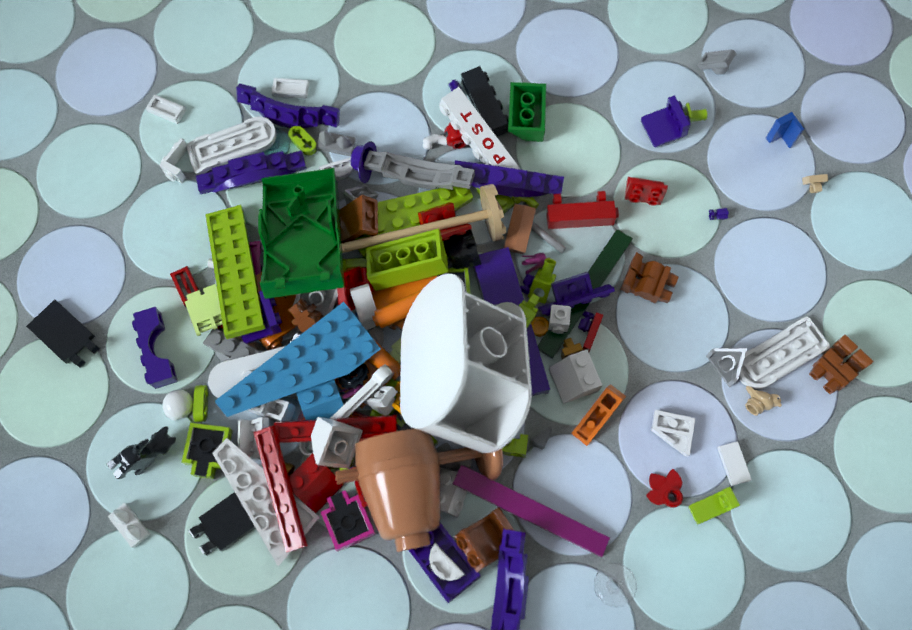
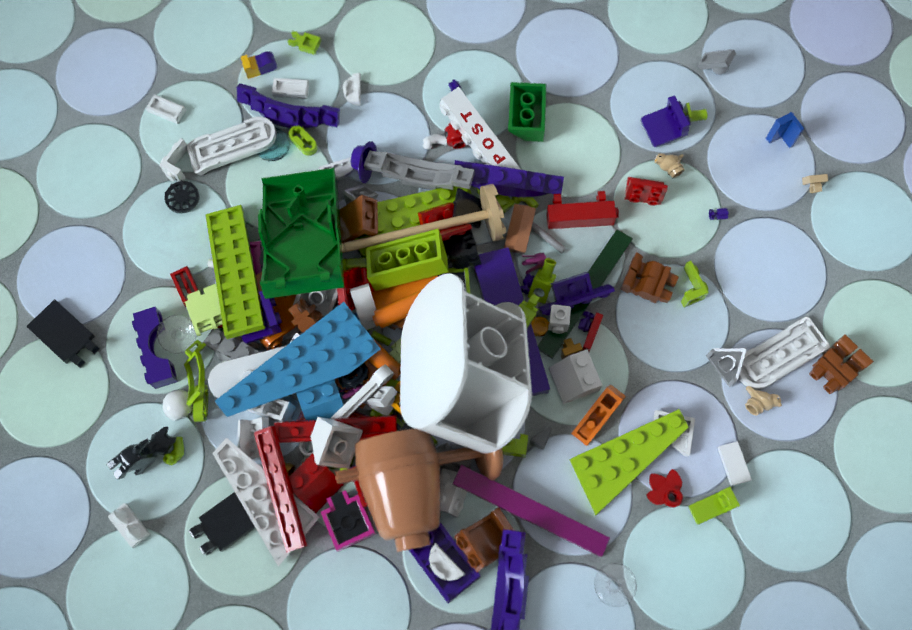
piece [182,423,233,479] -> none
dark purple piece [196,150,307,194] -> none
light grey tile [316,131,356,156] -> none
black brick [461,66,509,137] -> none
none -> clear dish [157,315,196,354]
none -> lime arm [163,437,184,465]
none -> black wheel [164,180,200,213]
none -> lime sword [184,340,206,406]
none -> leg [240,51,277,79]
none -> lime plate [288,31,321,55]
none -> white tile [343,73,361,106]
none -> lime piece [368,329,396,348]
none -> black piece [453,188,482,228]
none -> lime wing [569,409,689,516]
none -> tan animal [654,153,685,178]
none -> lime bracket [681,261,709,308]

